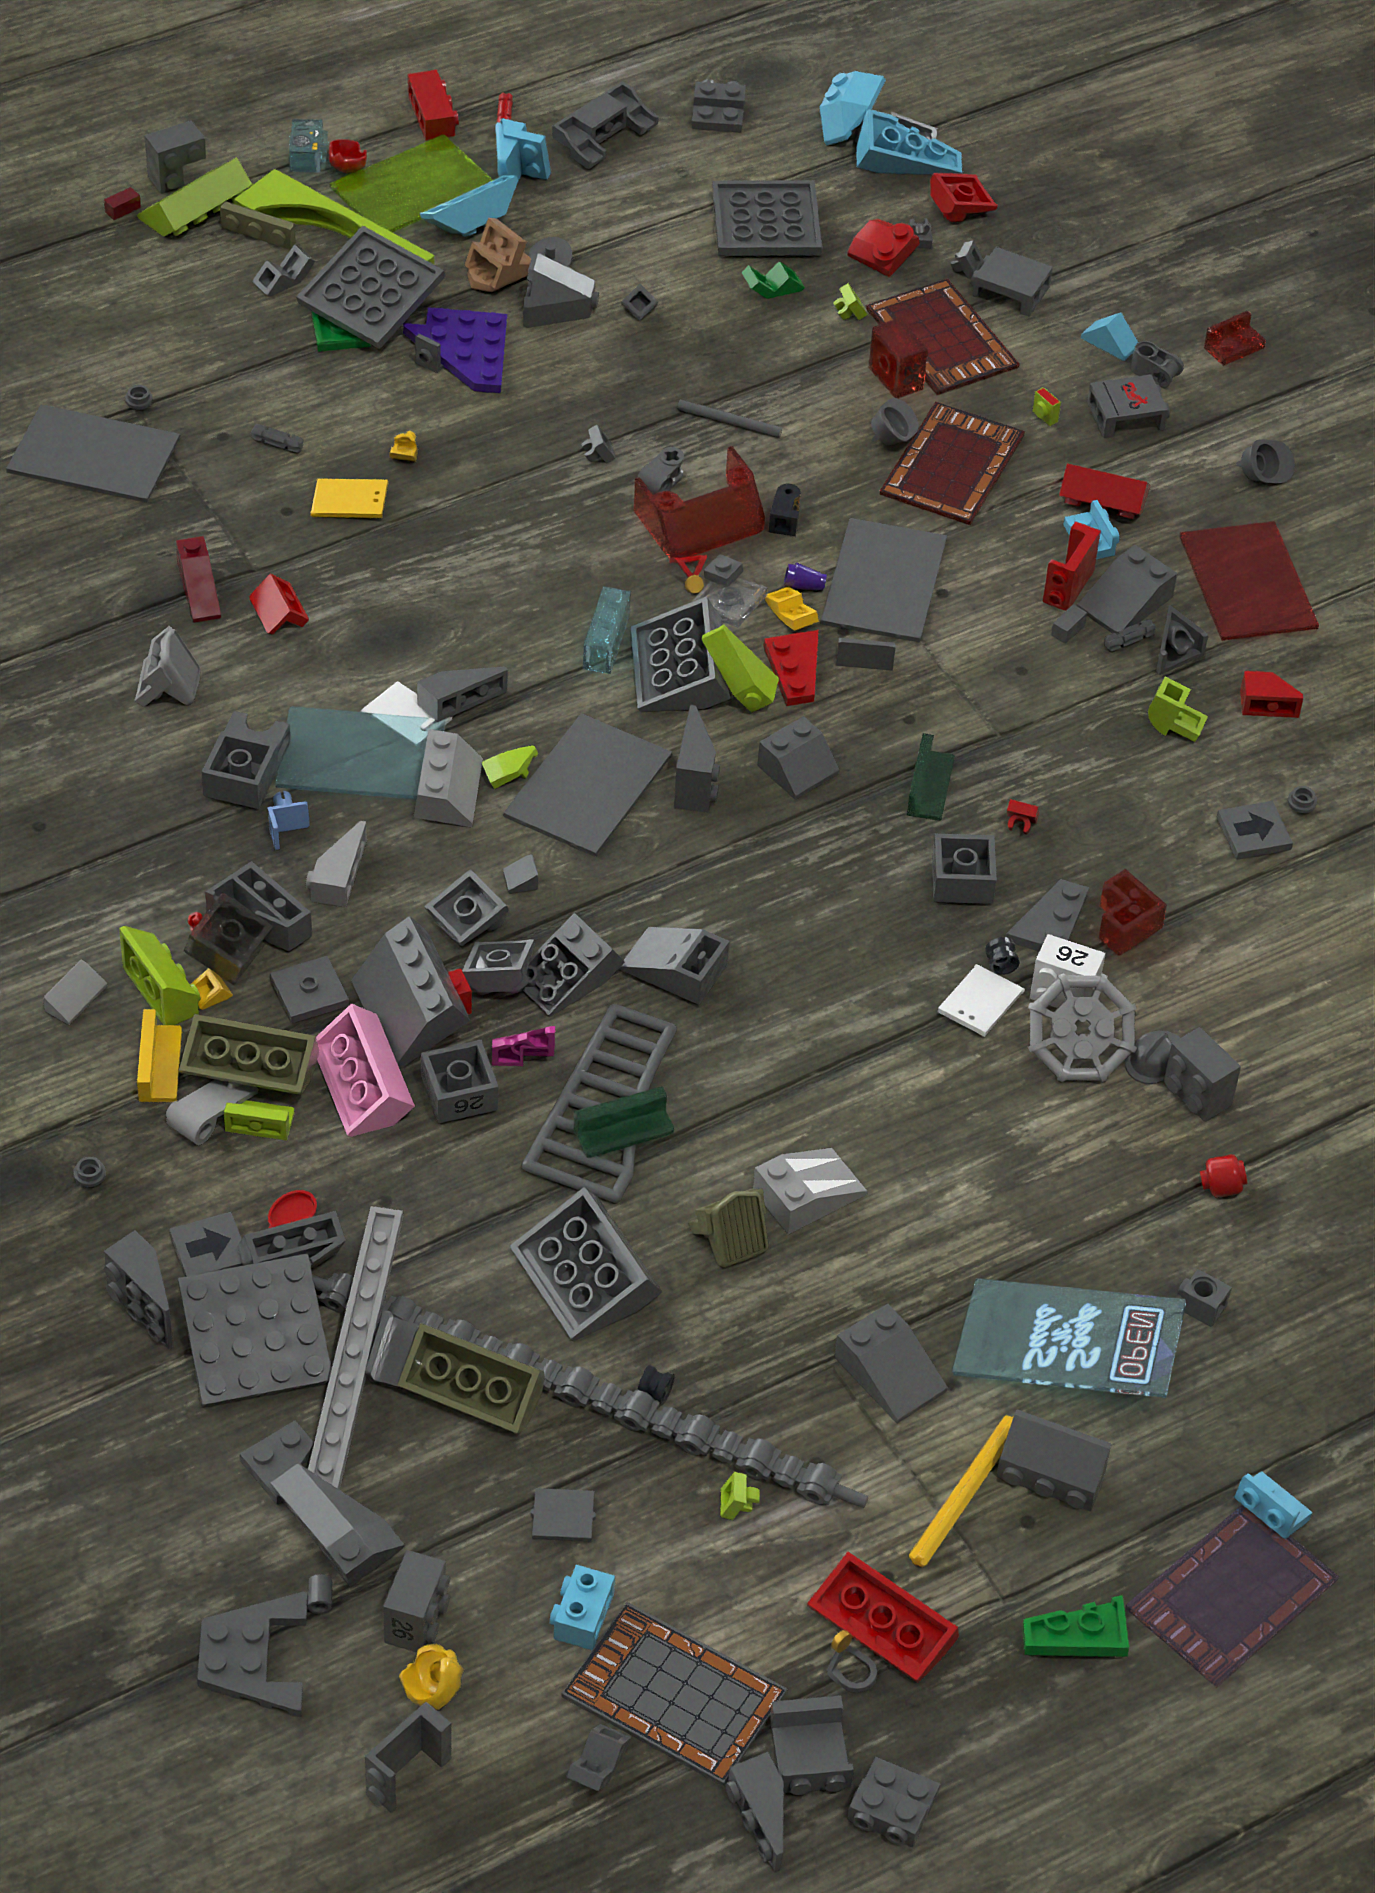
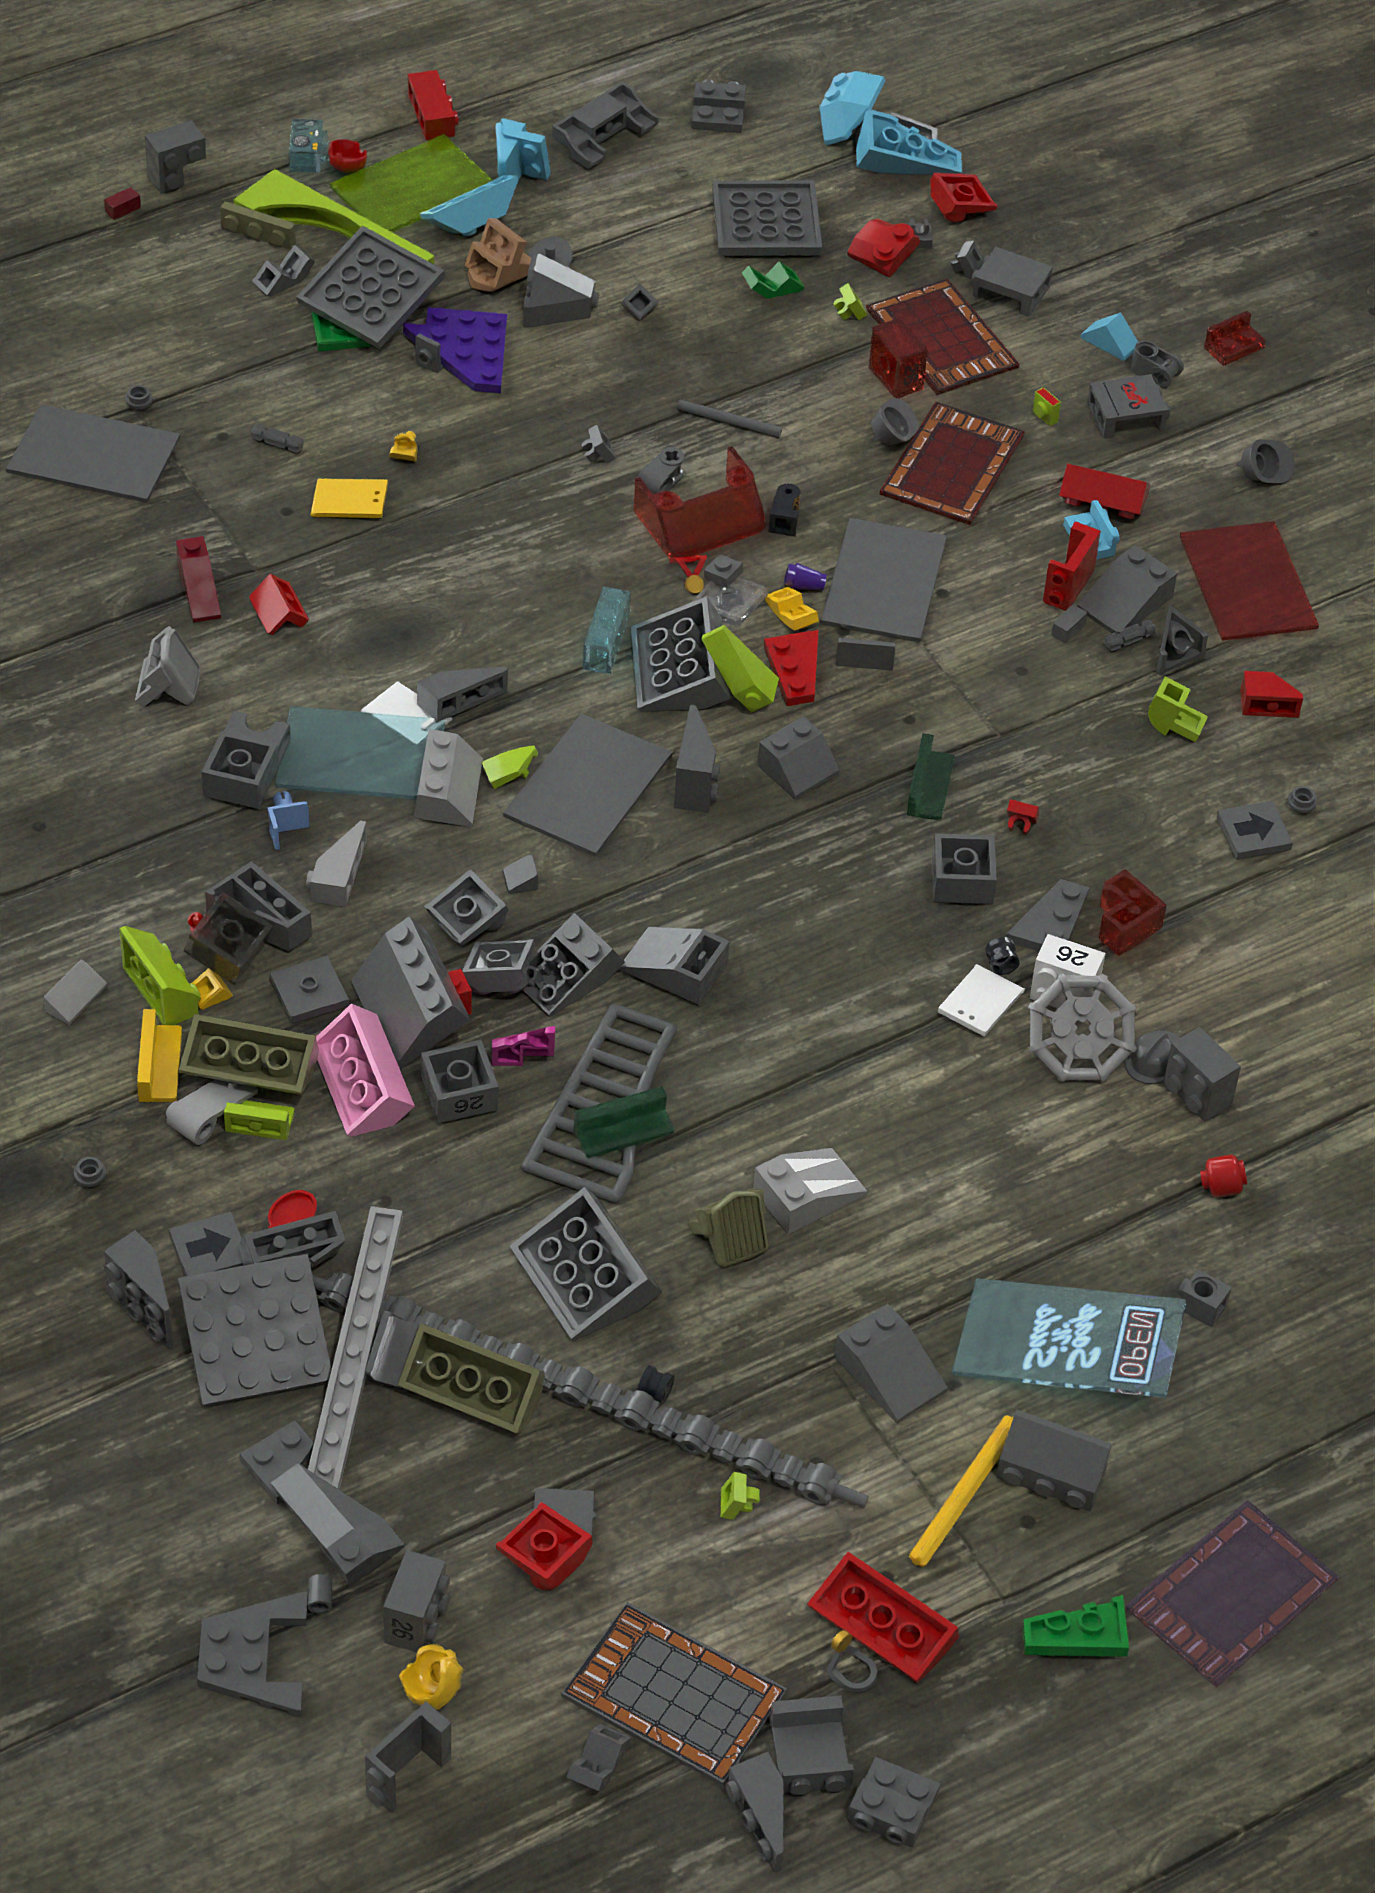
lime slope [137,157,252,237] -> none
red axle [497,93,513,123] -> none
medium azure brick [550,1565,615,1650] -> none
medium azure bracket [1234,1471,1313,1539] -> none
none -> red slope [496,1502,593,1590]

